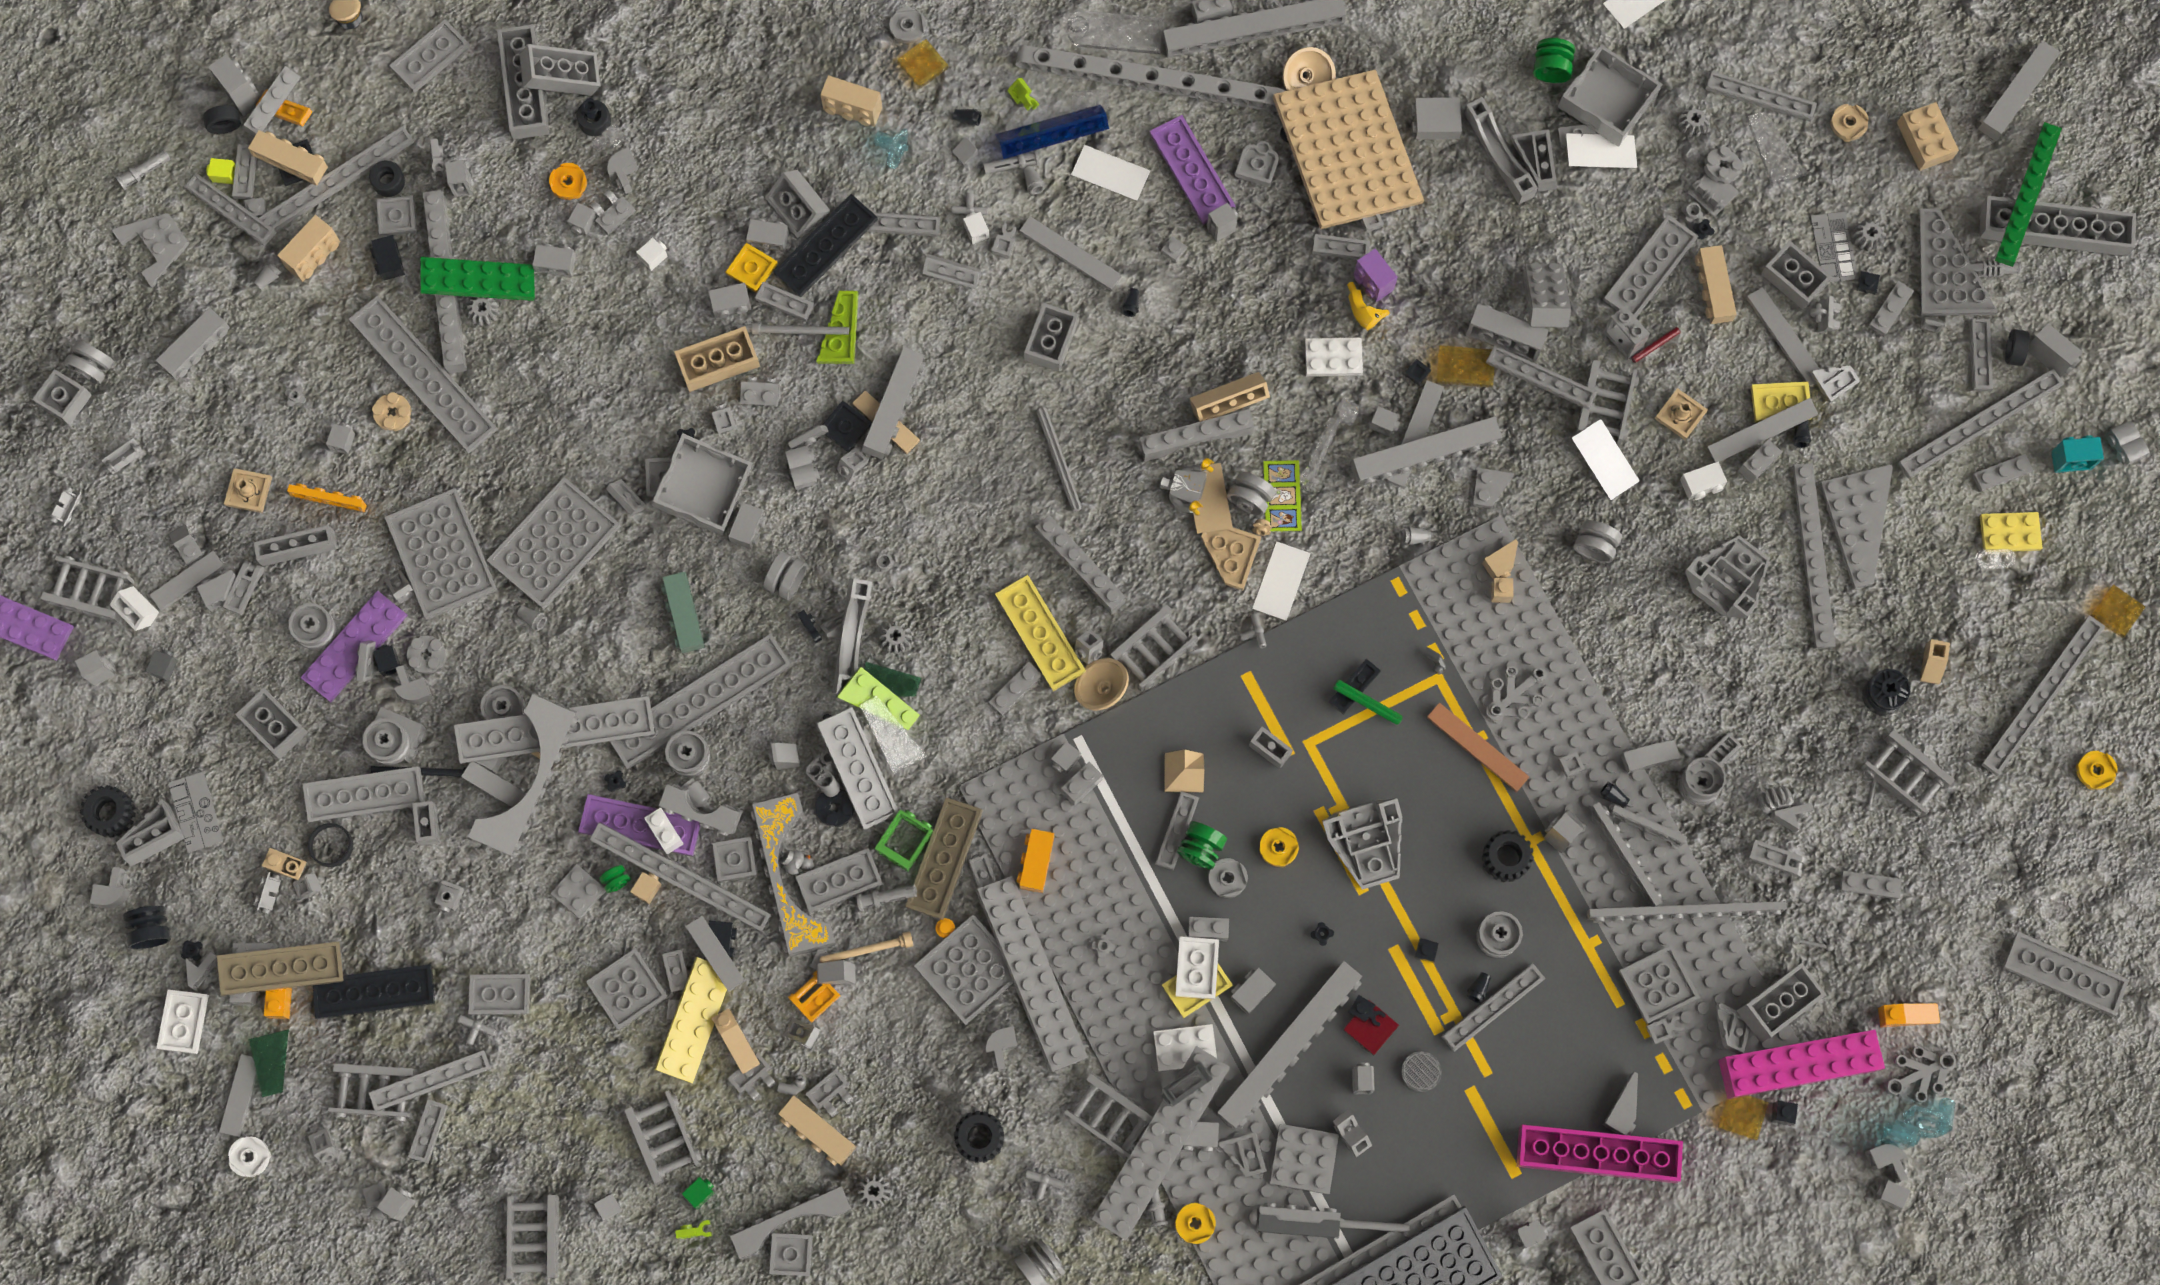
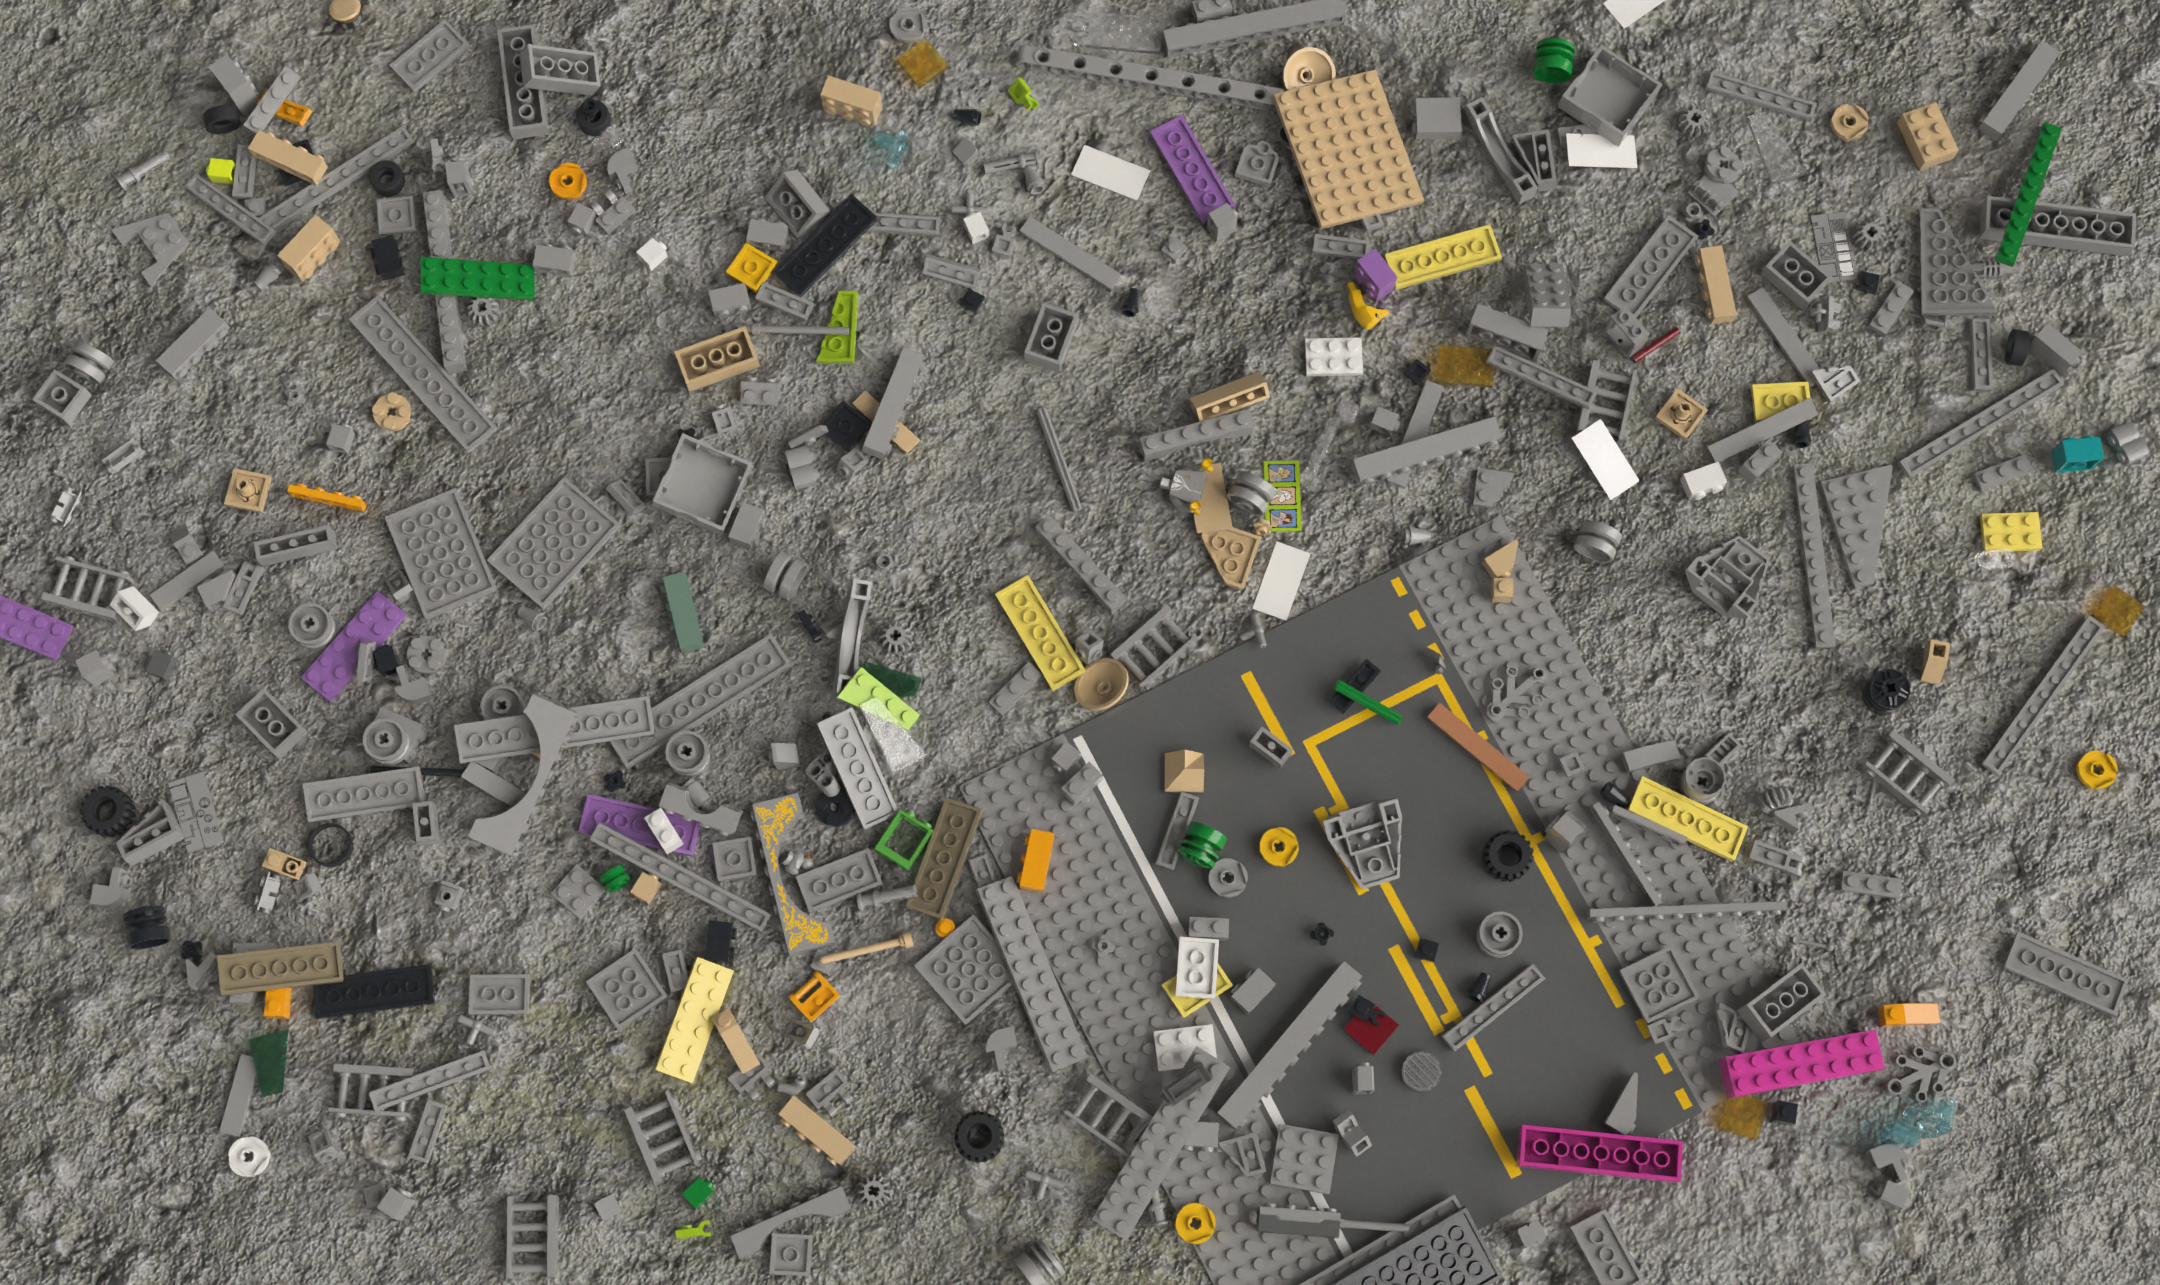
white plate [156,990,209,1054] -> none
light grey tile [685,916,745,992] -> none
light grey slope [817,960,856,985] -> none
clear blue brick [995,104,1109,159] -> none
none -> black plate [959,288,985,314]
none -> light yellow plate [1384,225,1502,290]
none -> light yellow plate [1627,776,1748,862]

